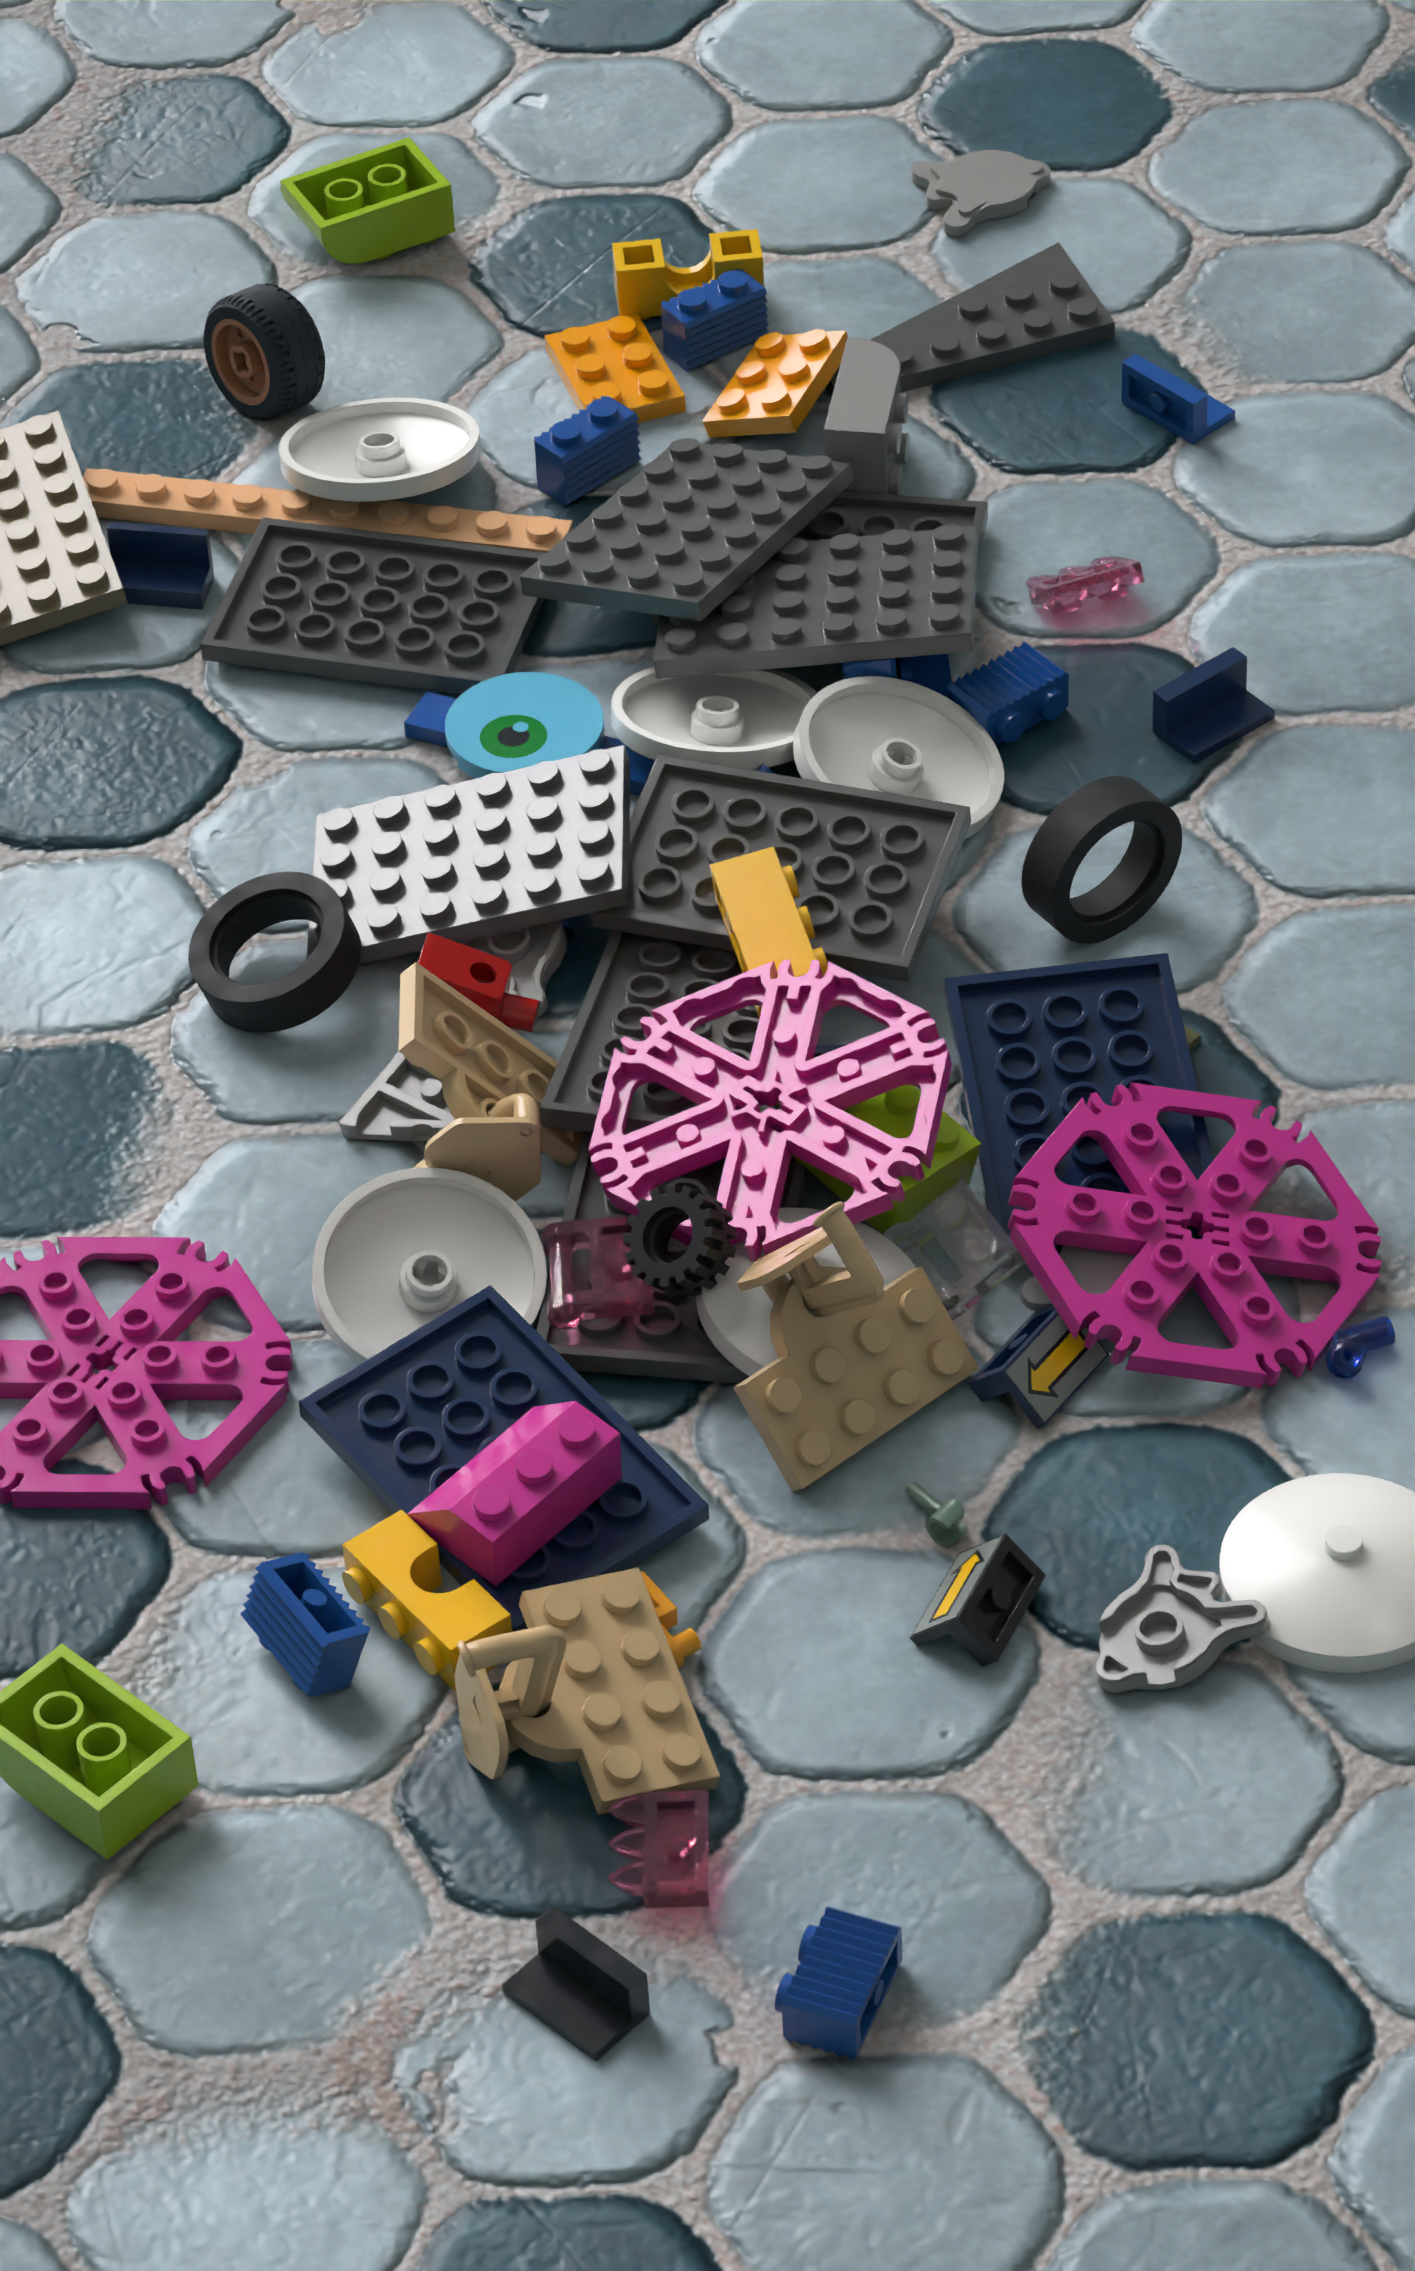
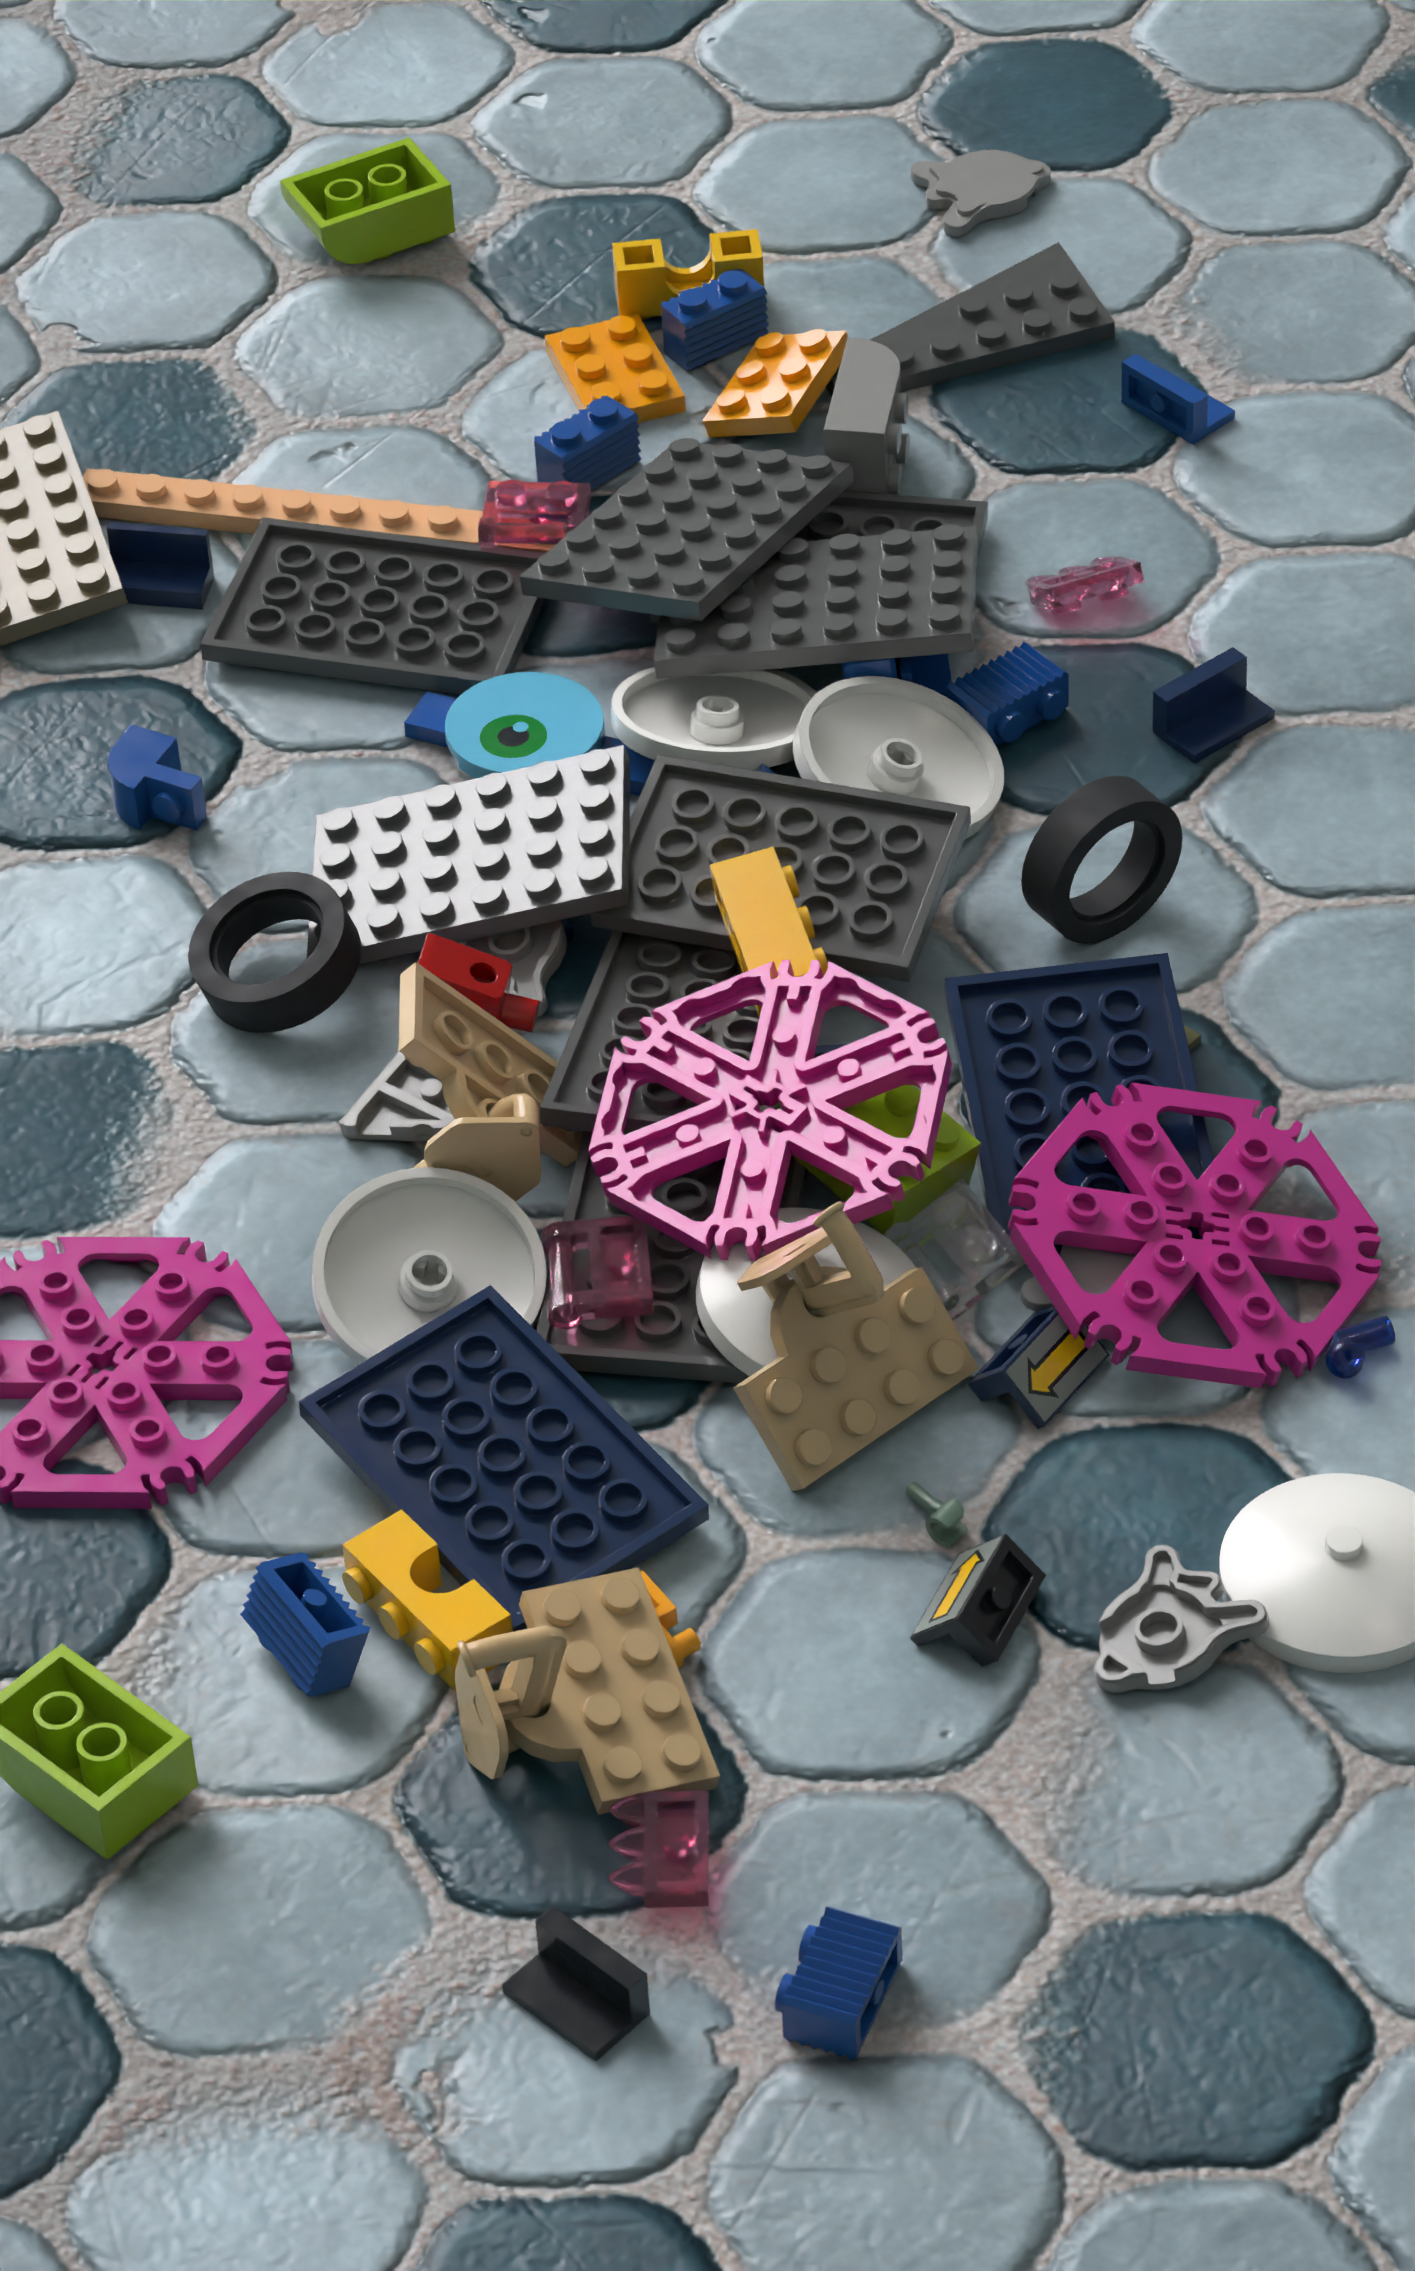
black wheel [203,283,325,421] -> none
white dish [279,398,481,502] -> none
dark pink slope [408,1401,622,1586] -> none
black tyre [623,1184,737,1297] -> none
none -> blue brick [108,724,207,831]
none -> clear pink plate [478,480,591,548]

